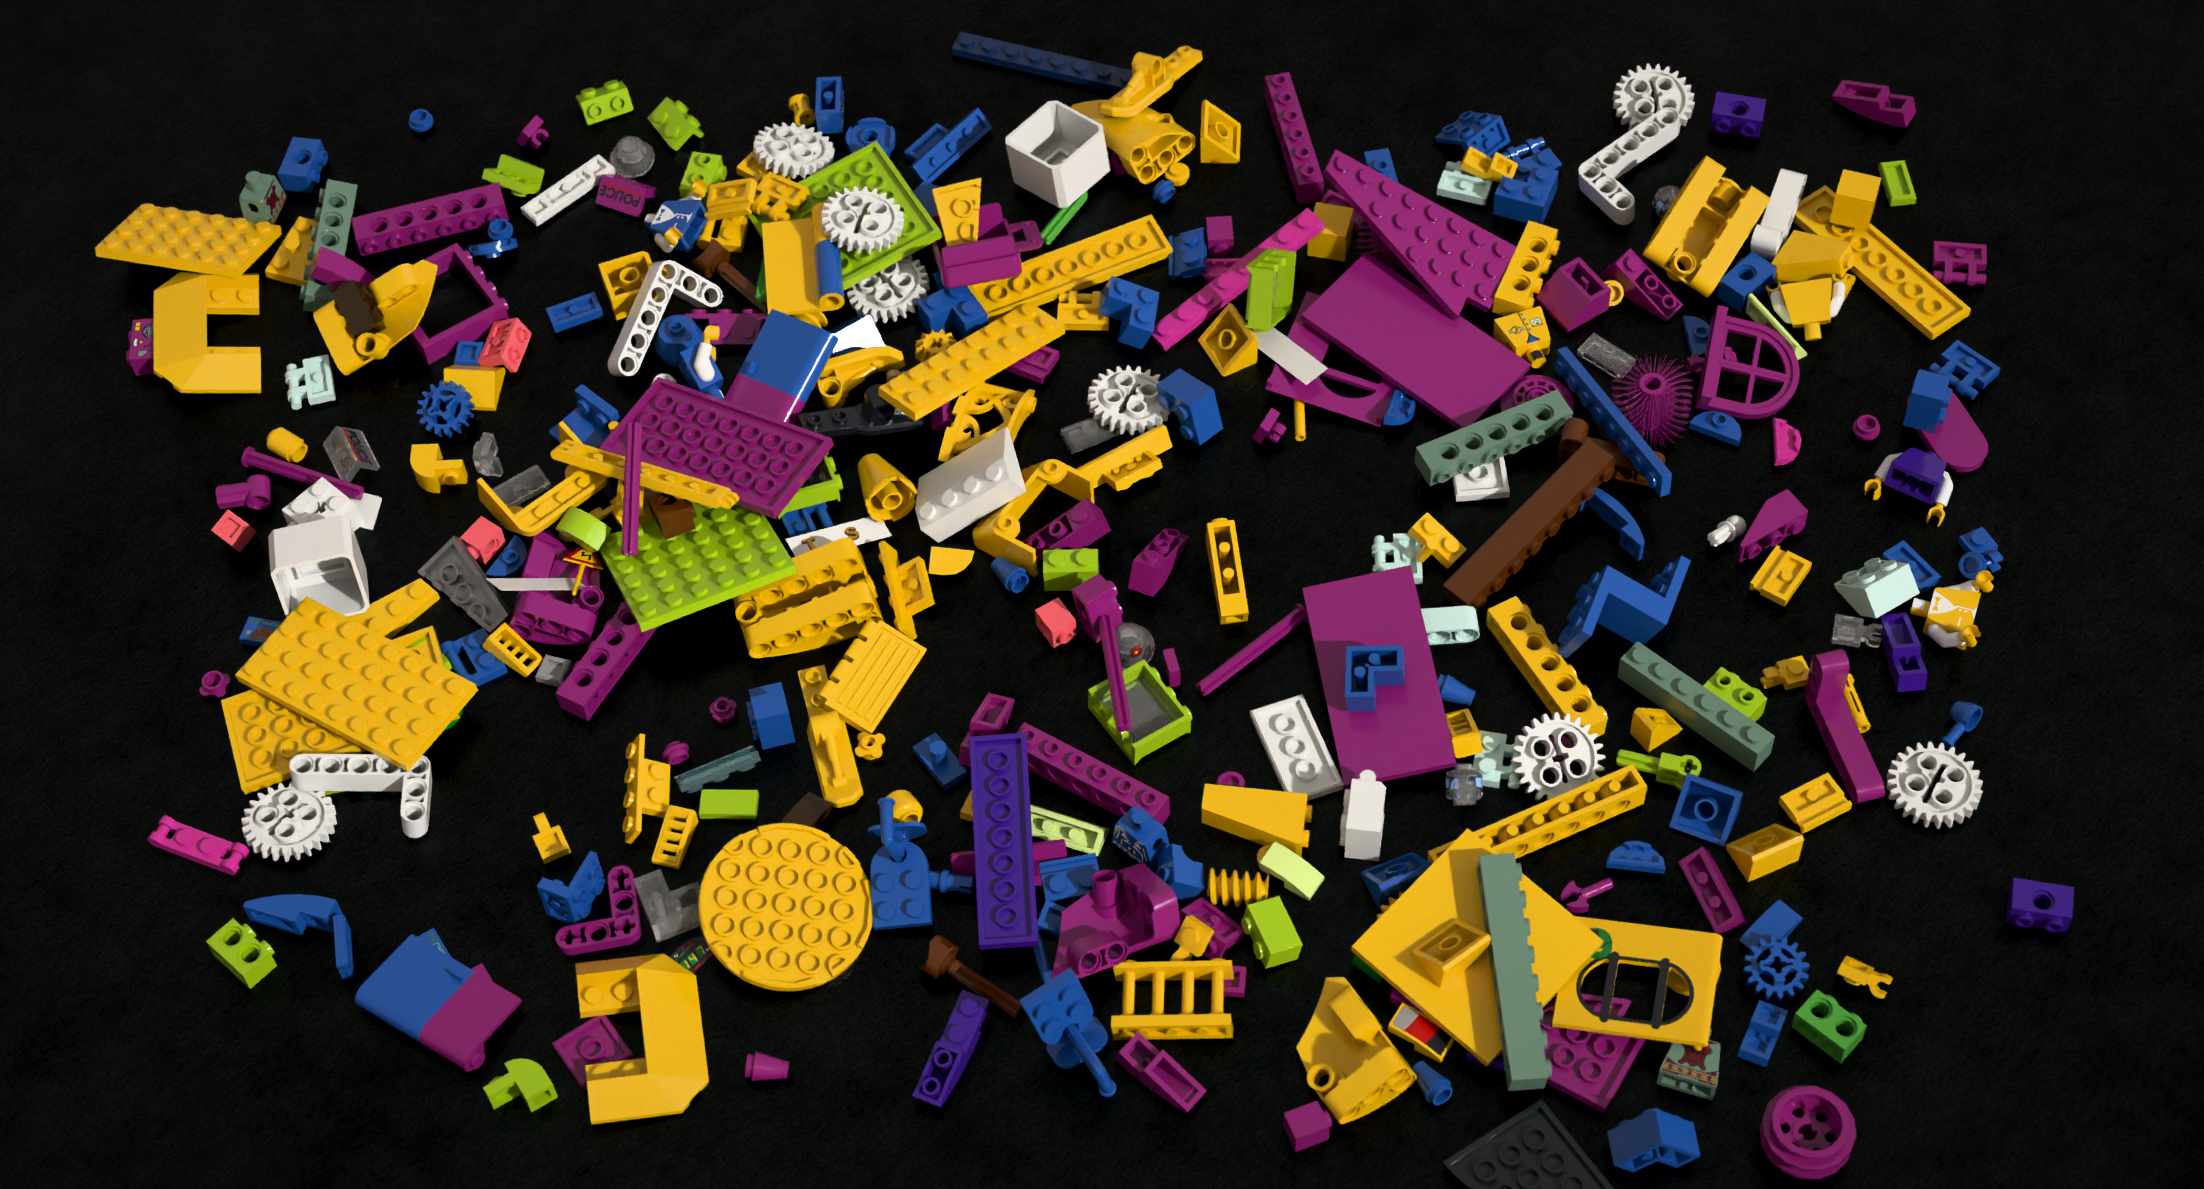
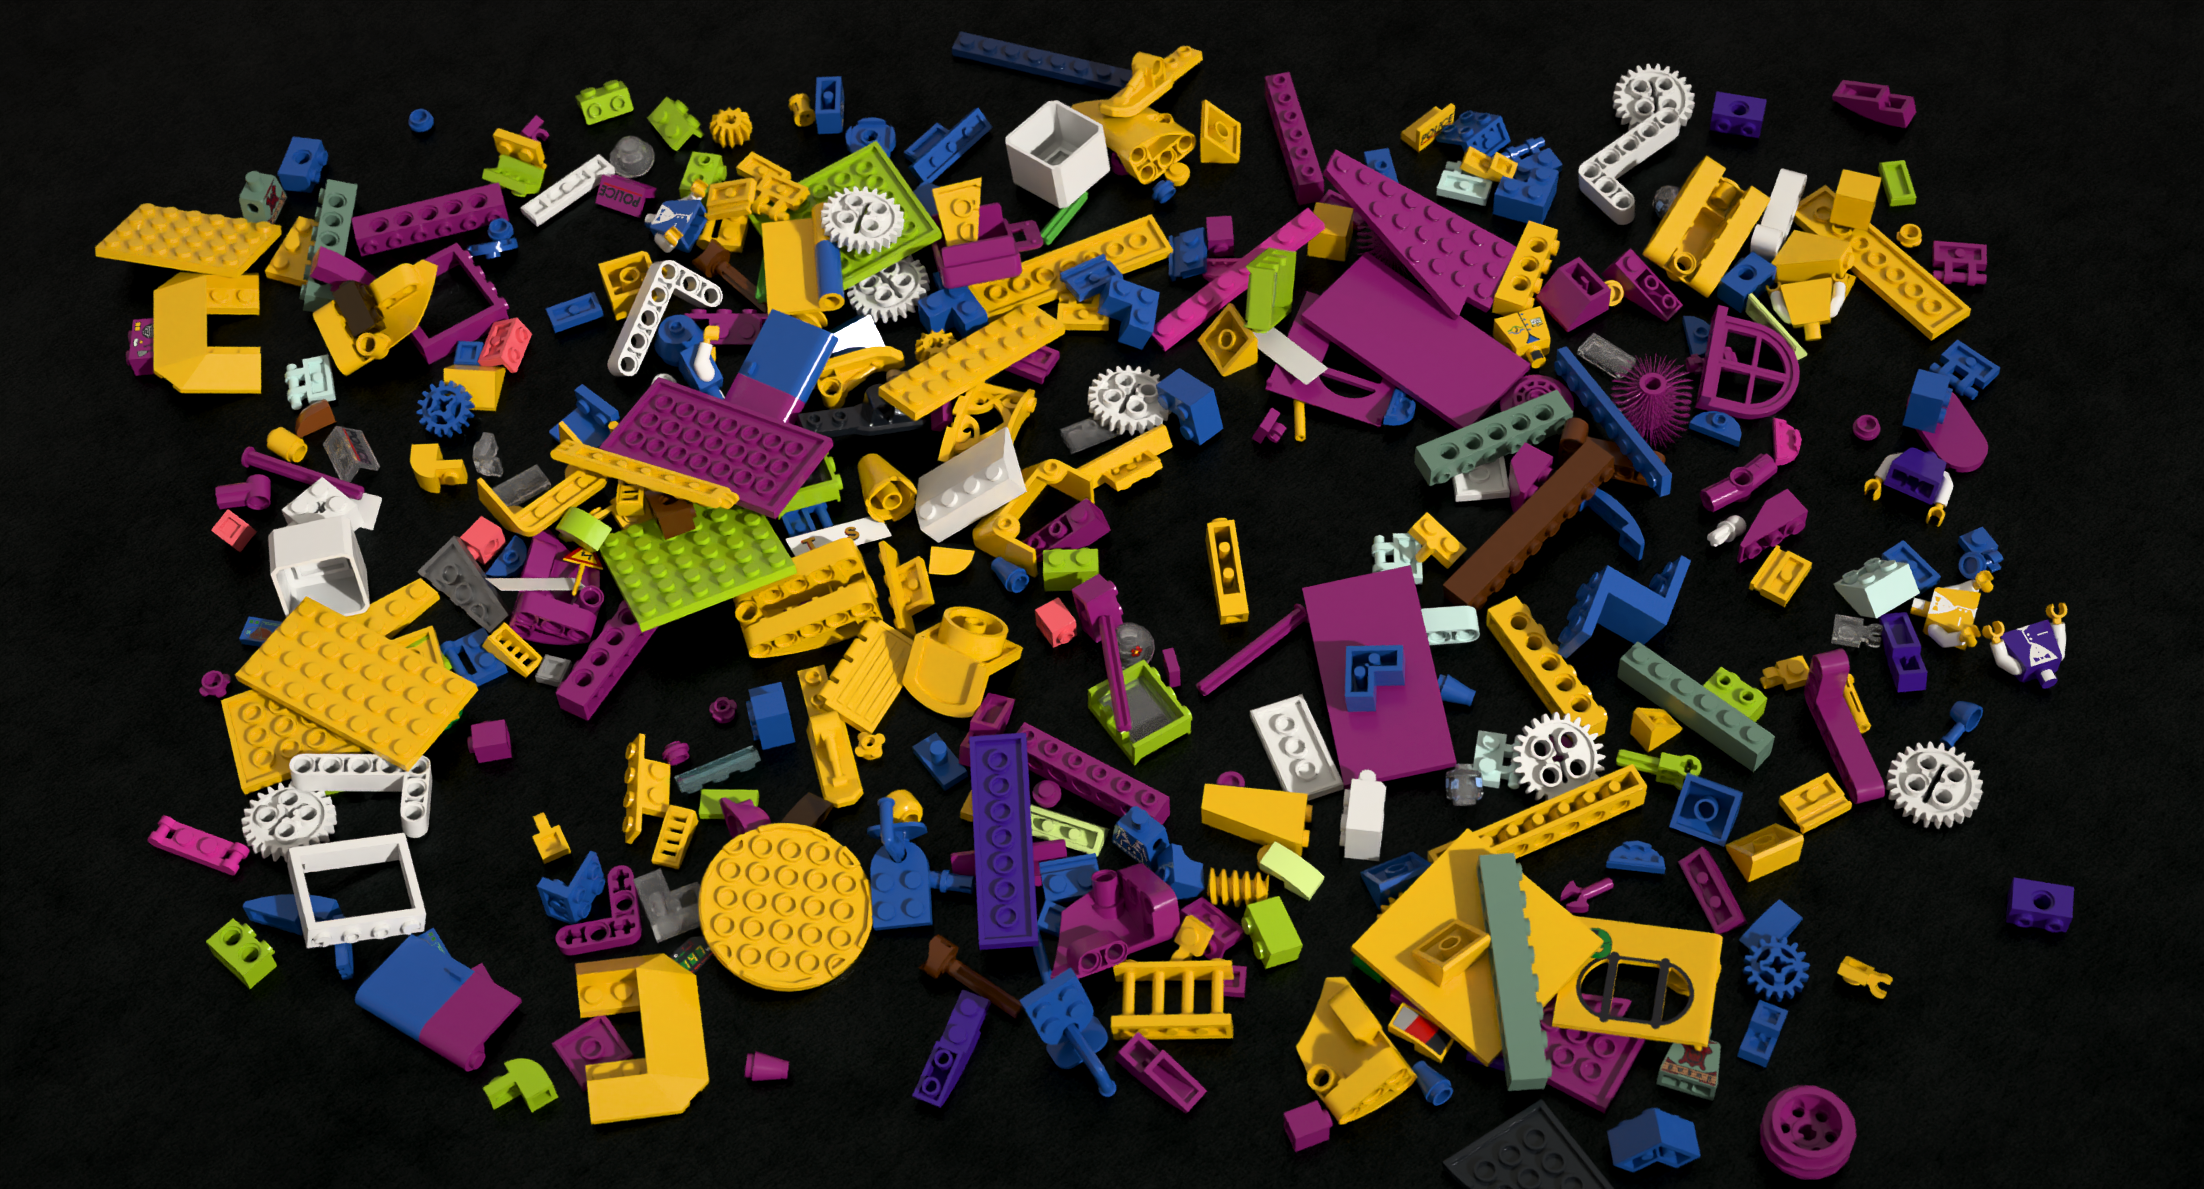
magenta axle [621,422,642,556] -> none
white gear [753,122,834,179] -> none
magenta slope [1128,528,1189,597] -> none
yellow slope [1445,709,1483,758] -> none
bright green brick [1791,989,1866,1064] -> none
none -> white window [288,833,426,948]
none -> dark orange brick [295,399,336,438]
none -> magenta brick [467,719,512,763]
none -> yellow plate [493,128,547,170]
none -> yellow gear [710,107,752,149]
none -> magenta hat [719,797,771,839]
none -> yellow piece [902,606,1023,718]
none -> magenta plate [1033,780,1061,808]
none -> blue plate [1060,254,1123,302]
none -> yellow panel [1401,103,1455,152]
none -> magenta slope [1508,443,1554,513]
none -> magenta piece [1700,454,1778,512]
none -> yellow plate [1896,224,1922,248]
none -> torso [1982,602,2067,689]

